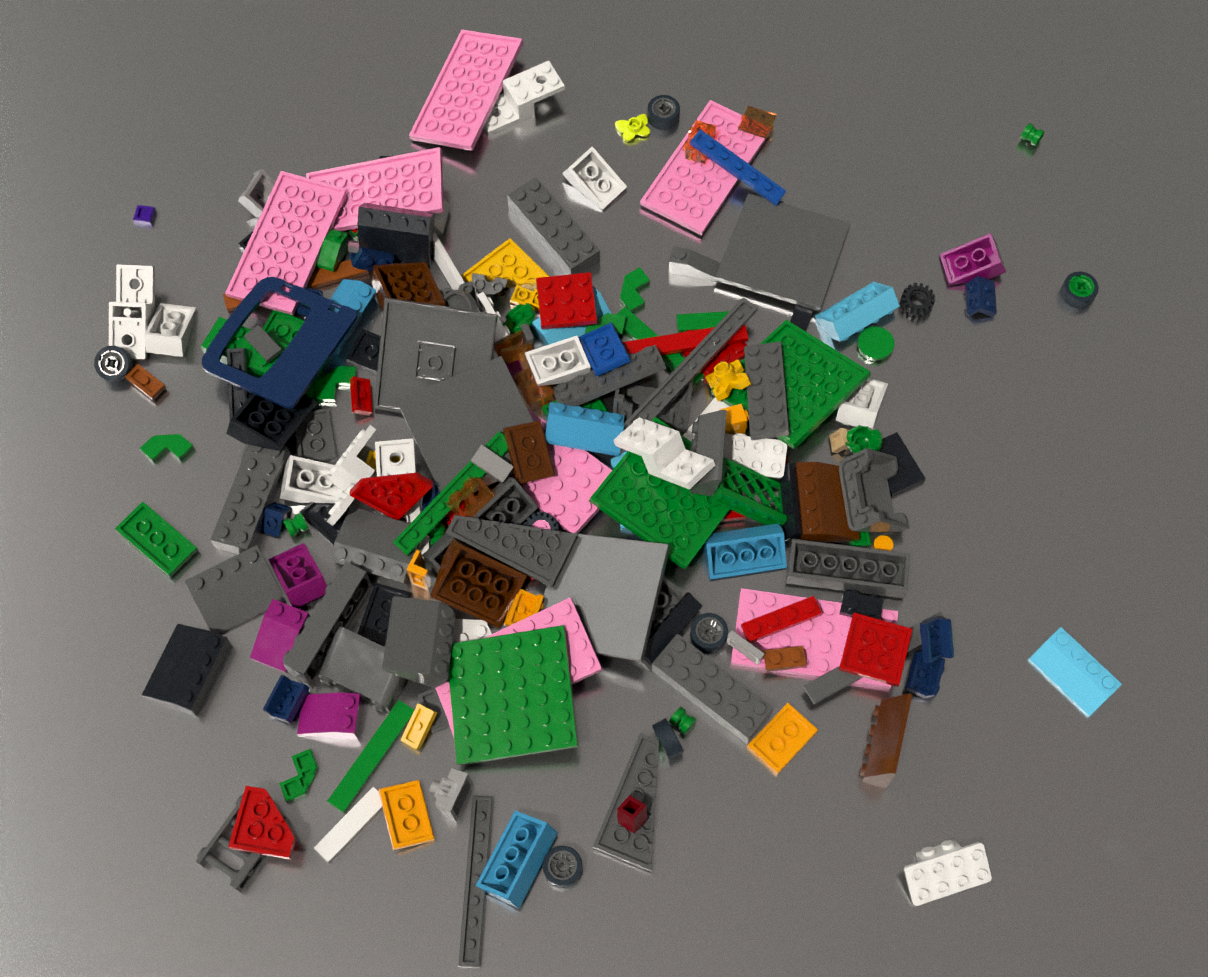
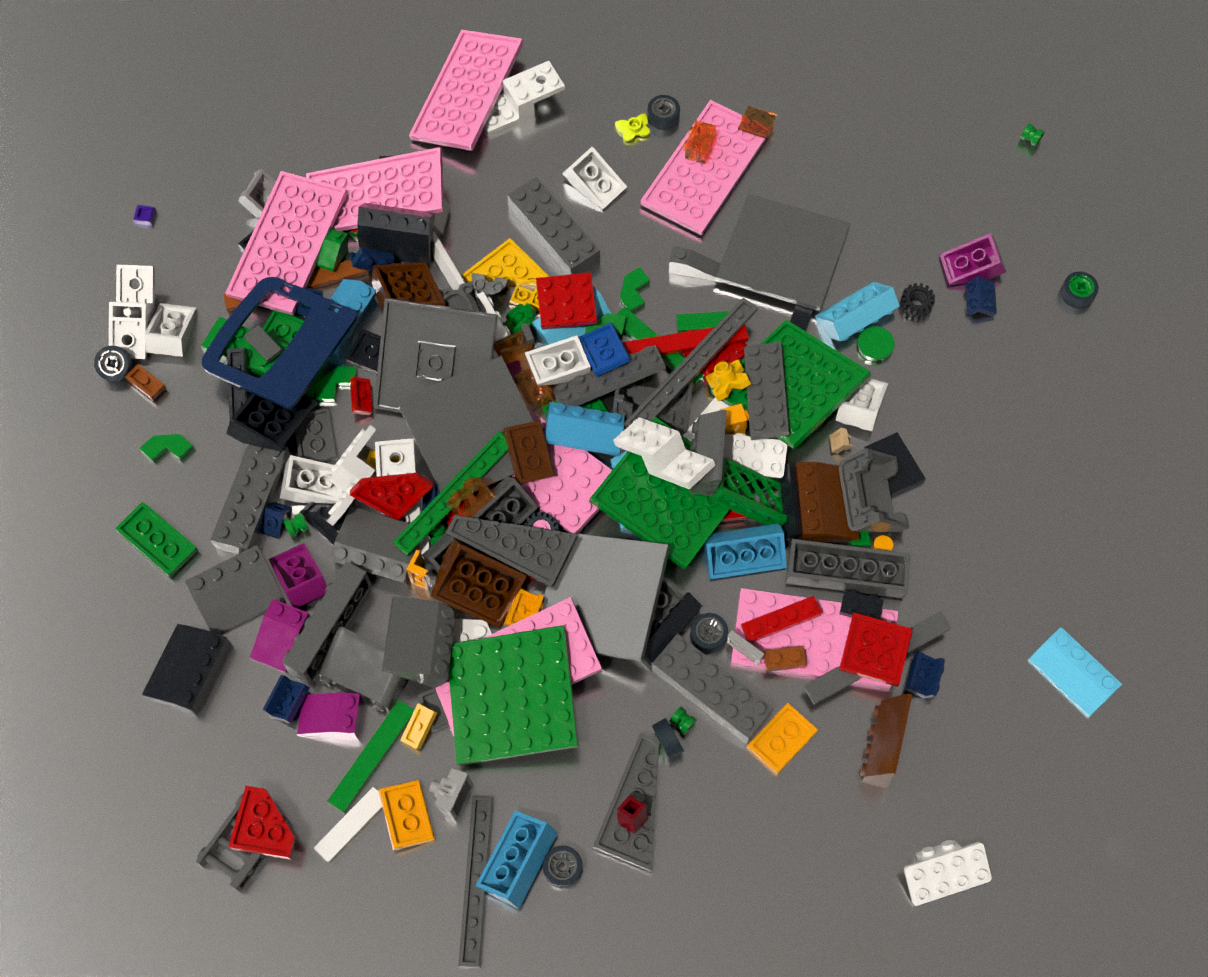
green tile [279,748,319,803] -> none
black tile [357,583,413,647] -> none
light grey tile [470,444,513,483] -> none
blue tile [689,129,786,206] -> none
green hair [845,425,883,454] -> none
dark blue bracket [920,617,954,663] -> none

